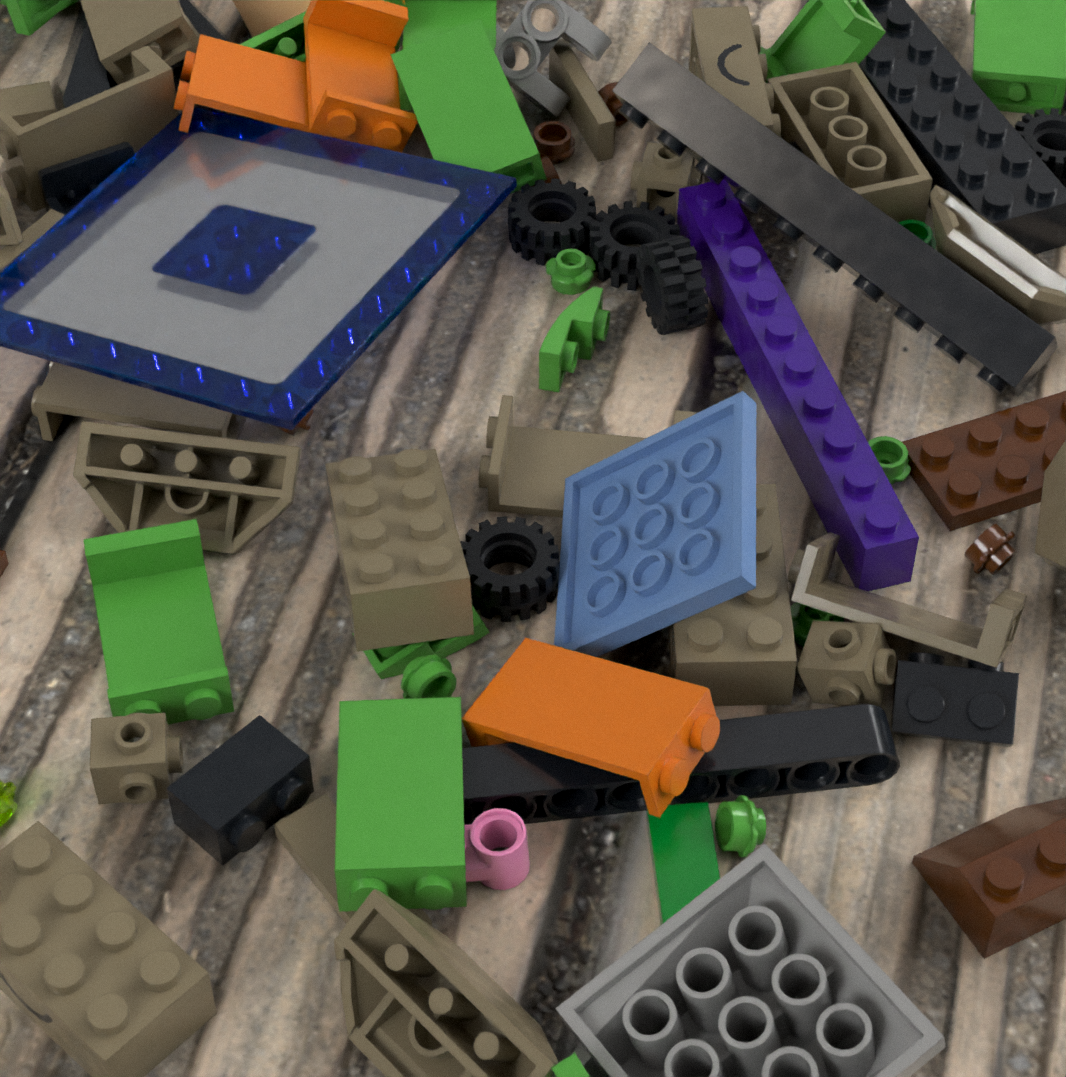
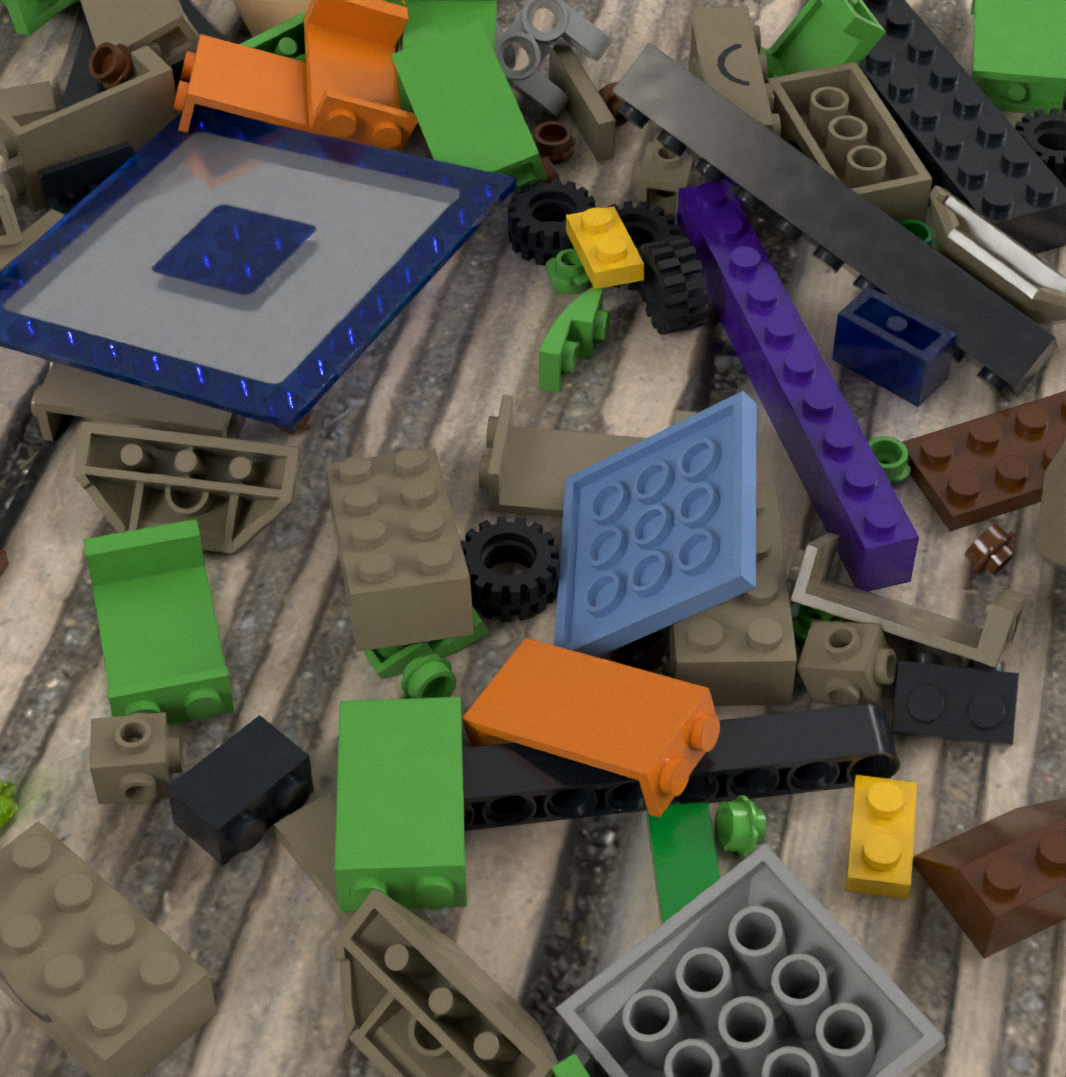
bright pink piece [464,808,530,890] -> none
none -> reddish brown plate [89,42,133,89]
none -> yellow plate [566,206,644,290]
none -> clear blue brick [832,286,956,407]
none -> yellow plate [845,775,917,899]

